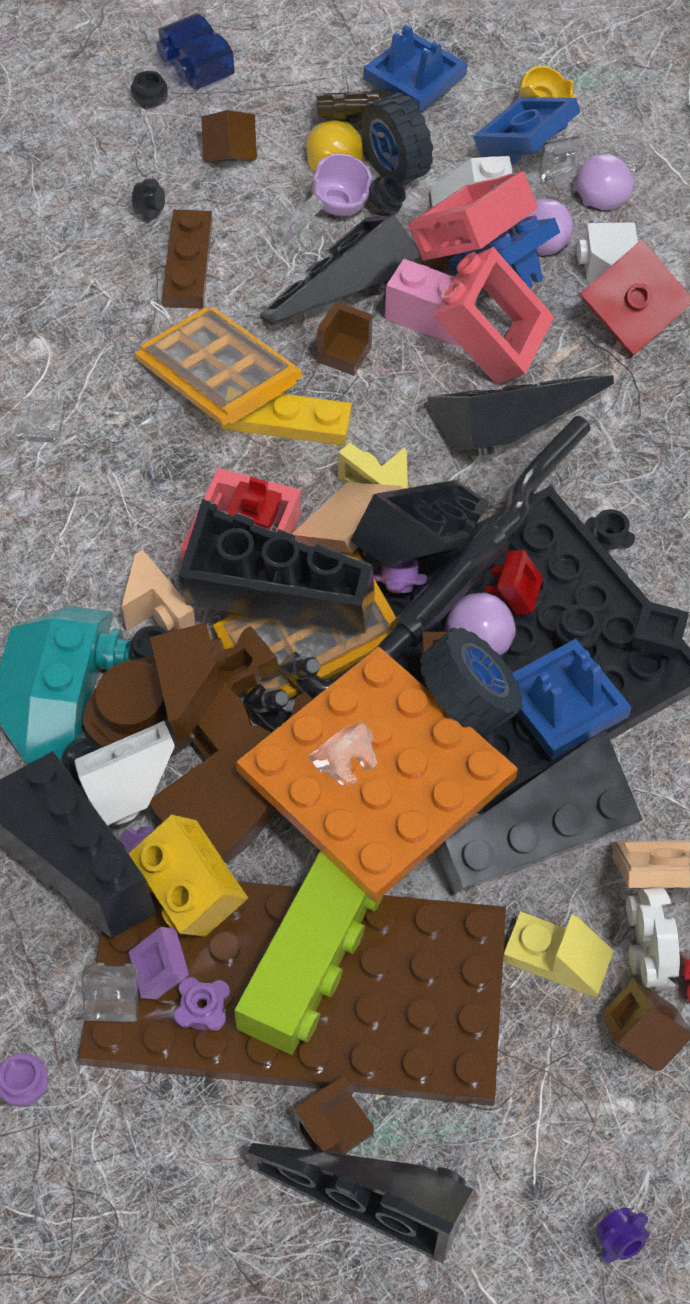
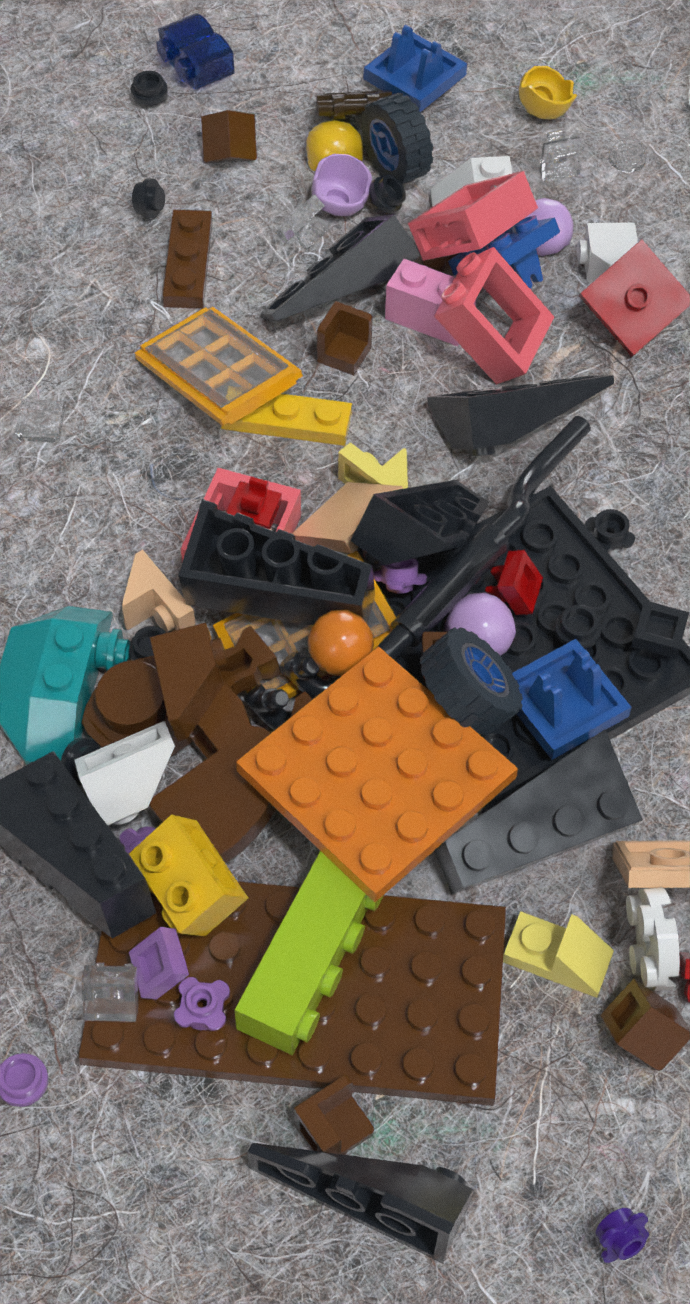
clear tile [308,722,378,786] -> none
blue plate [473,97,581,165] -> none
lavender hair [572,154,634,211] -> none
none -> orange piece [307,610,374,676]

